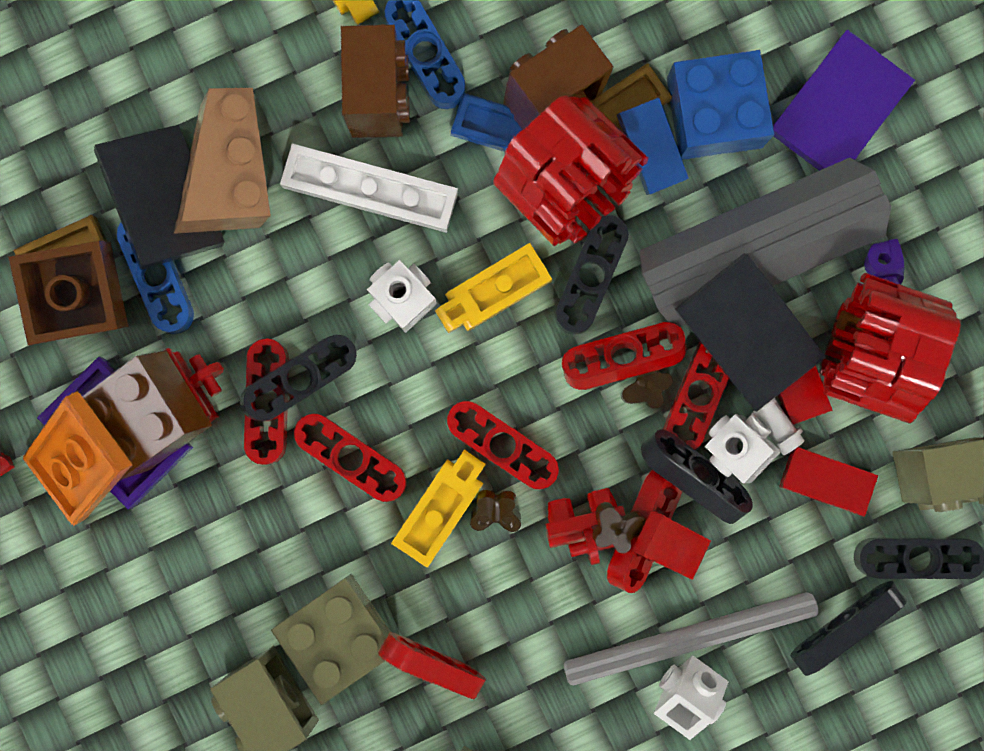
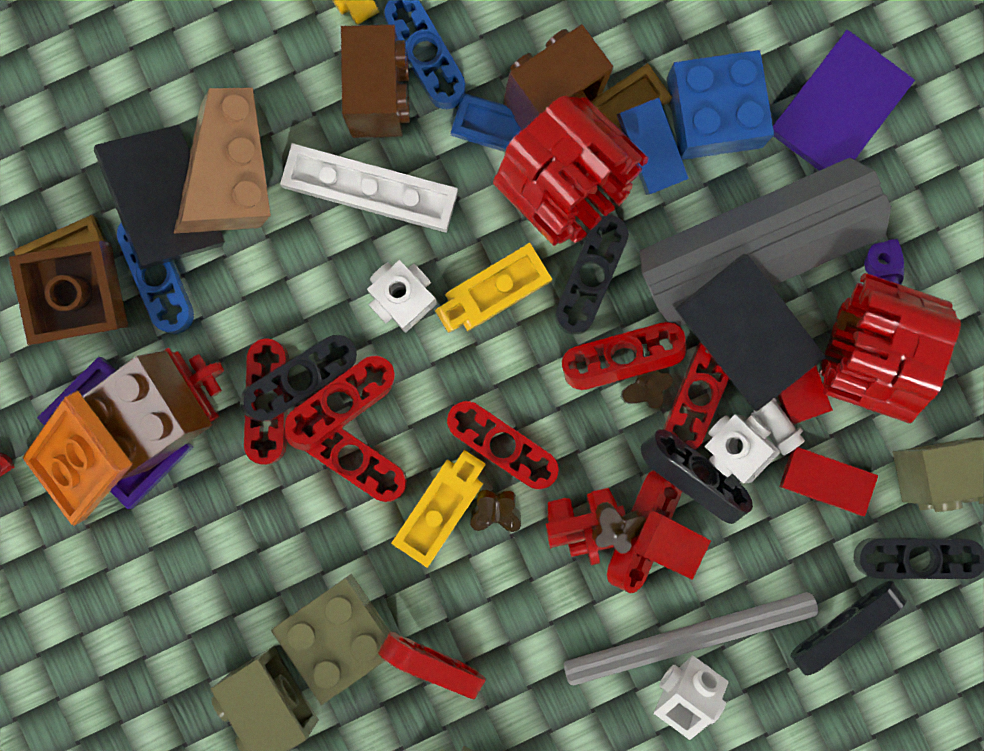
none -> red beam [285,356,395,450]

